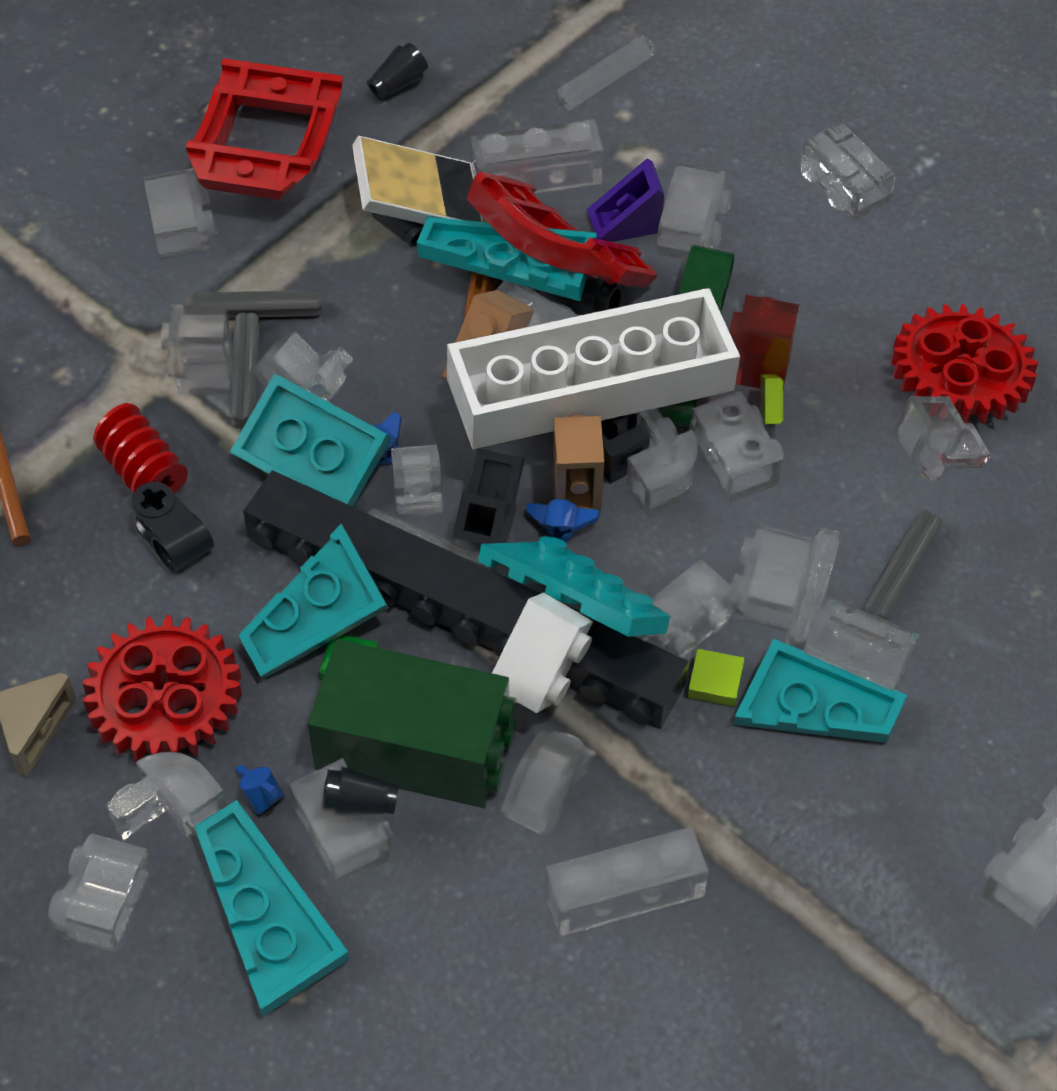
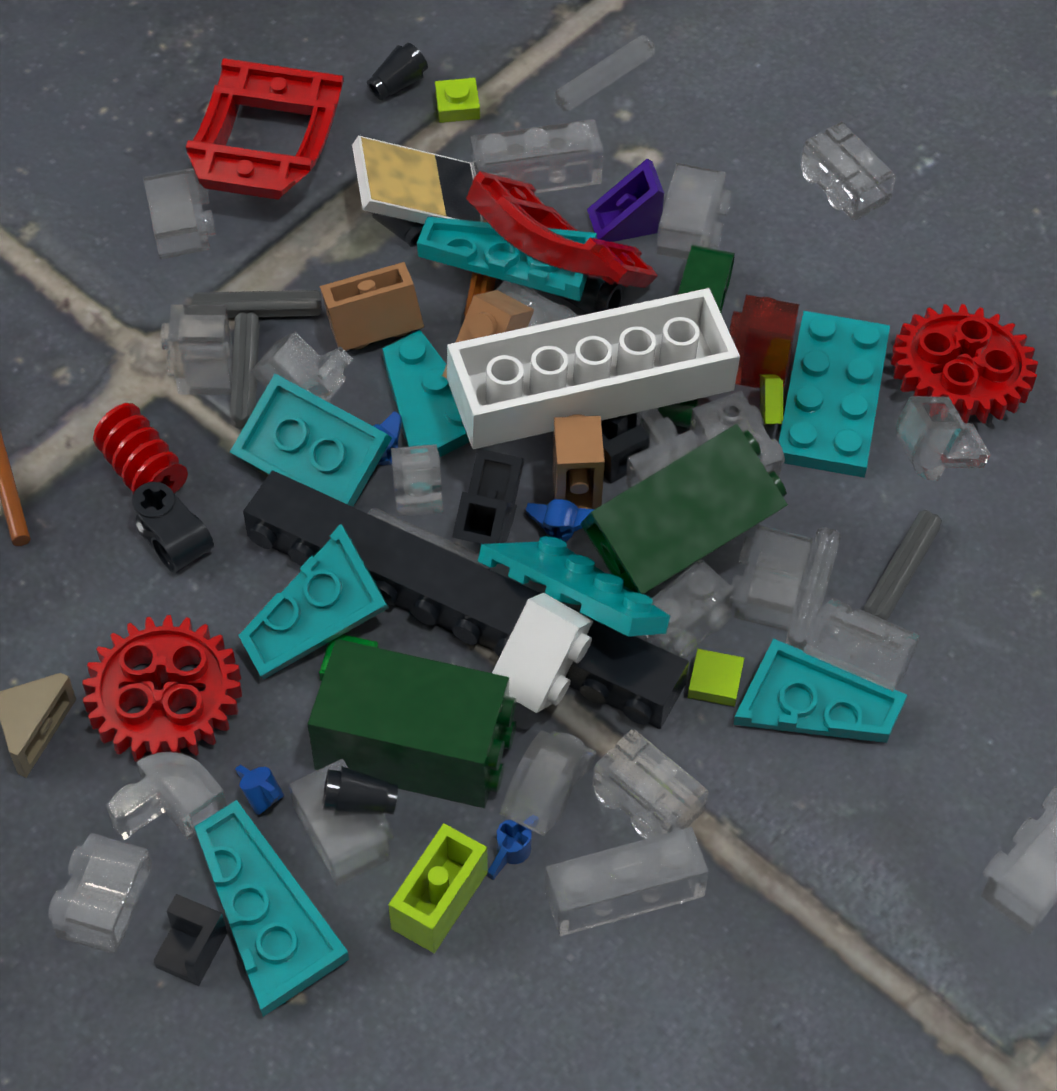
none -> black panel [154,894,227,986]
none -> medium nougat brick [320,262,424,352]
none -> teal wing [382,330,470,471]
none -> lime brick [388,823,488,954]
none -> lime plate [435,78,480,123]
none -> blue piece [487,813,541,880]
none -> dark green brick [580,423,788,594]
none -> clear brick [593,729,708,847]
none -> teal plate [775,311,890,478]

